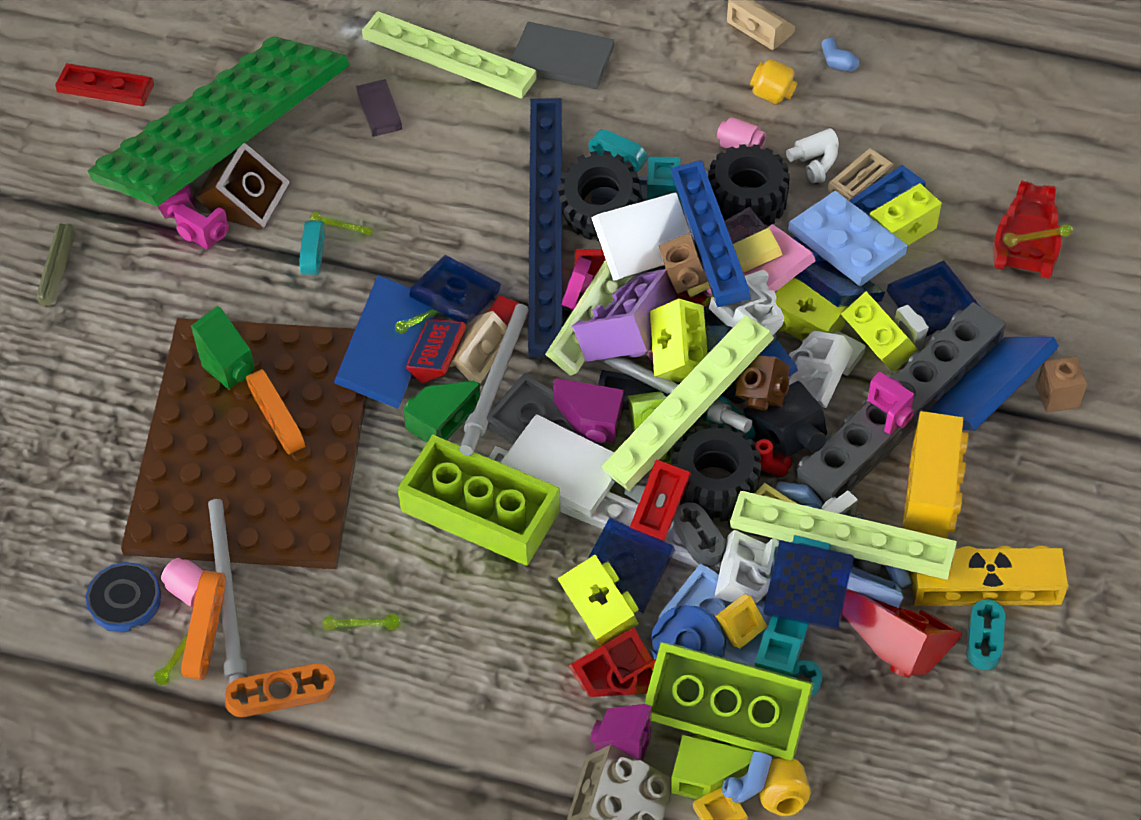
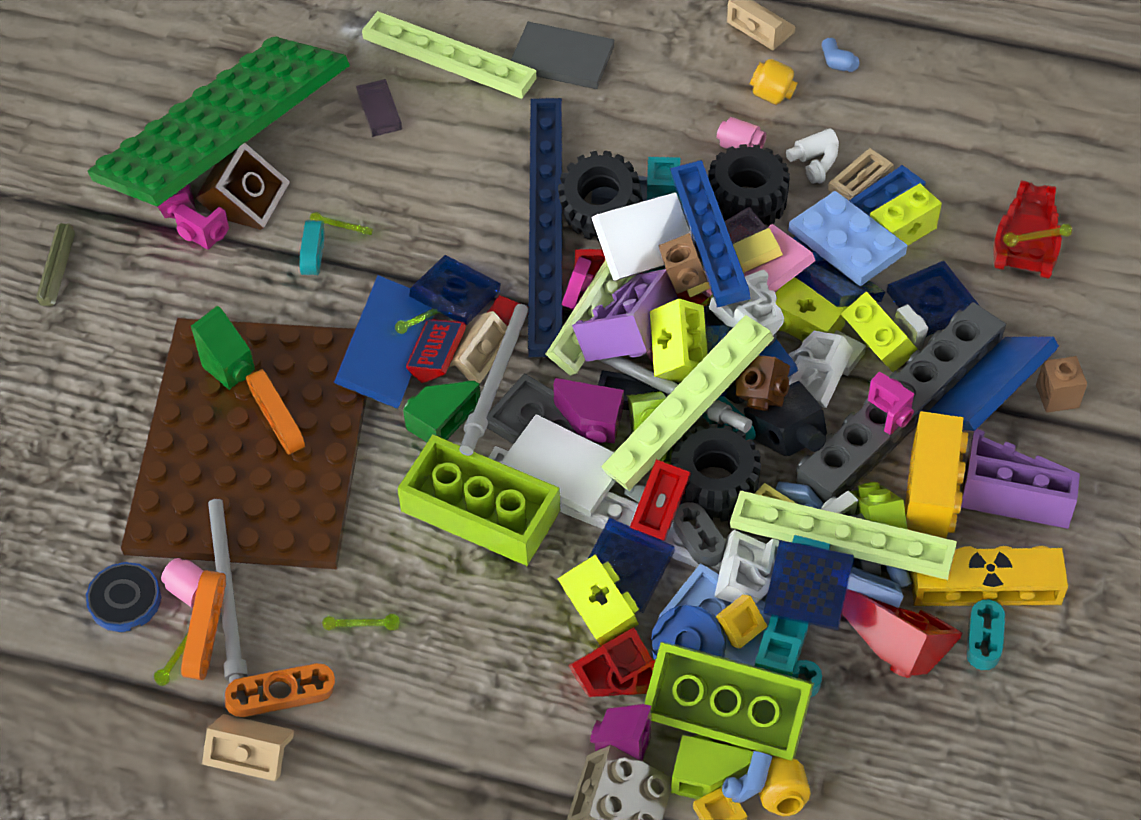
red tile [55,63,154,107] -> none
teal beam [588,129,648,172] -> none
red arm [755,439,792,478] -> none
none -> tan panel [202,714,294,781]
none -> lime slope [849,482,908,530]
none -> medium lavender wedge [961,429,1080,529]

